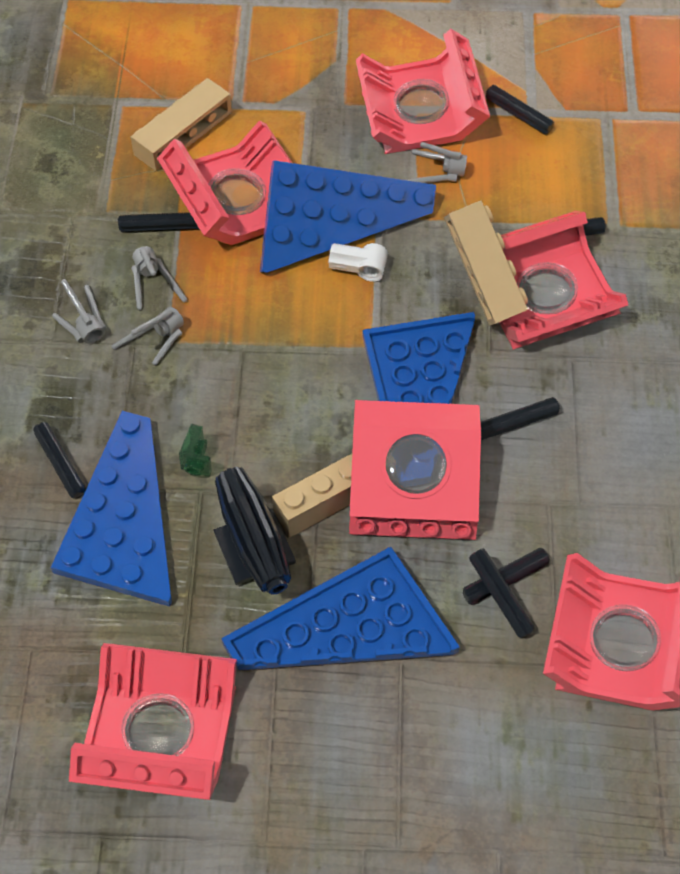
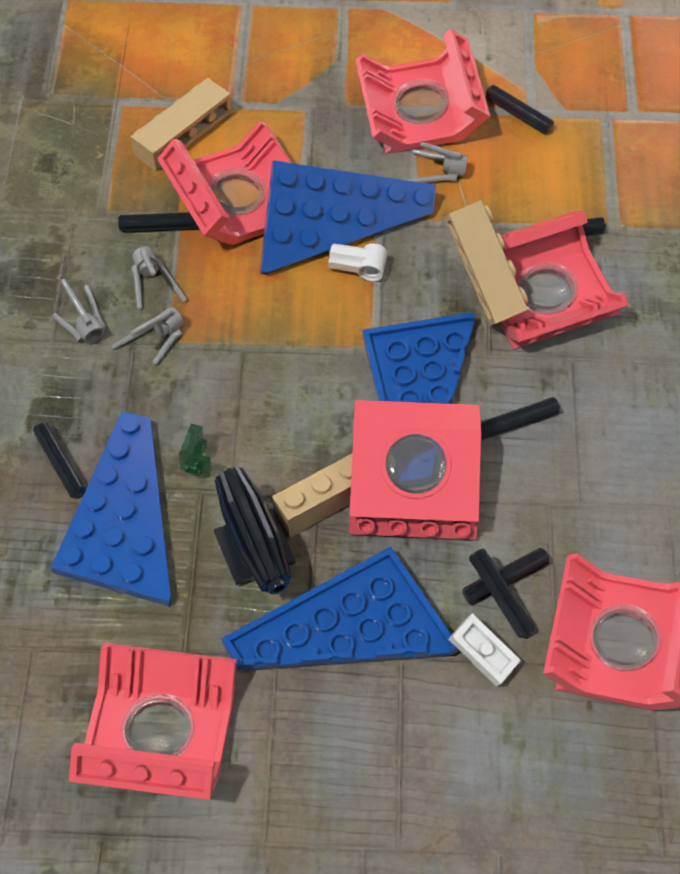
none -> white hinge [449,613,521,686]

